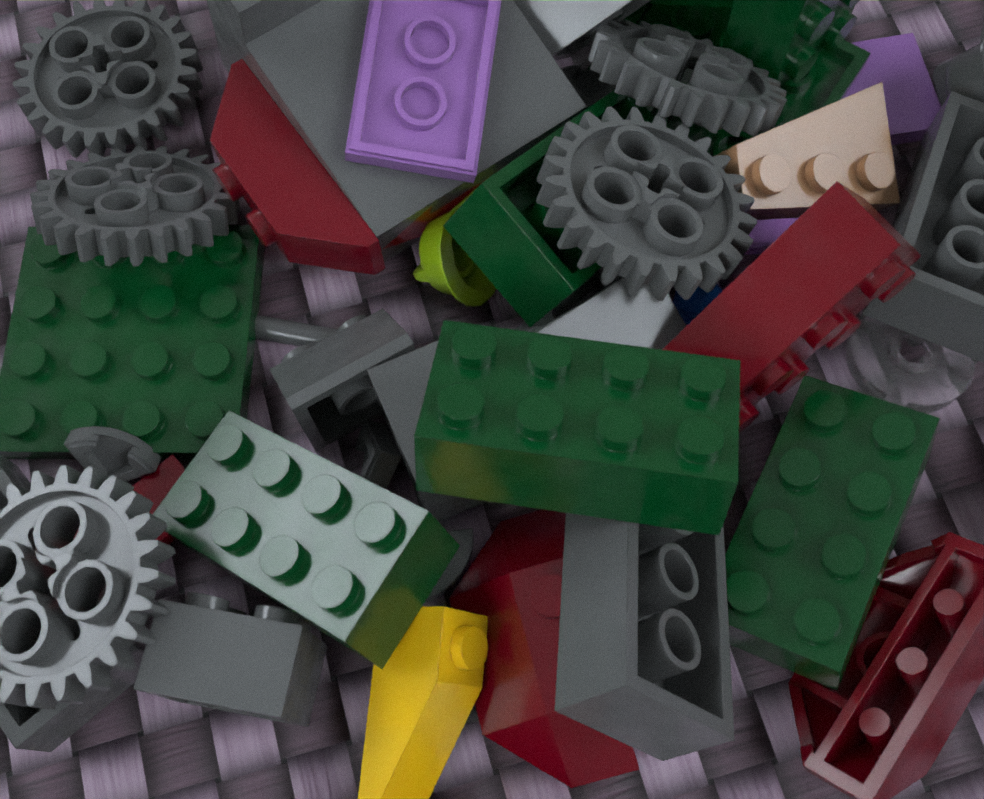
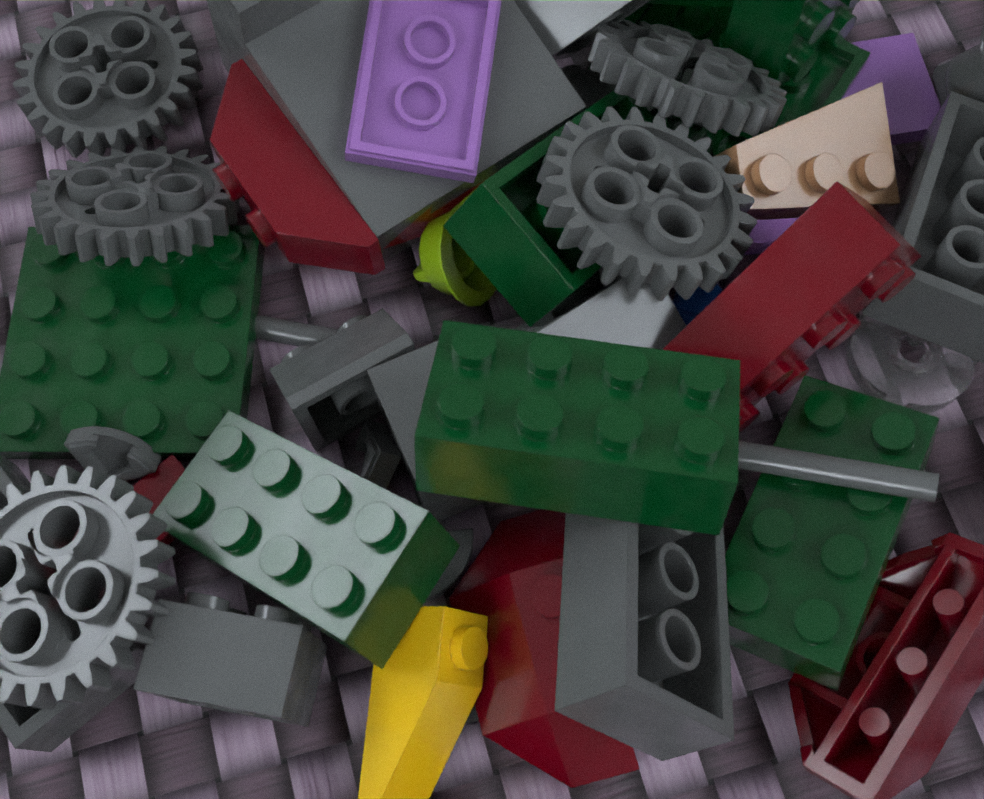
none -> dark grey bar [738,441,939,503]

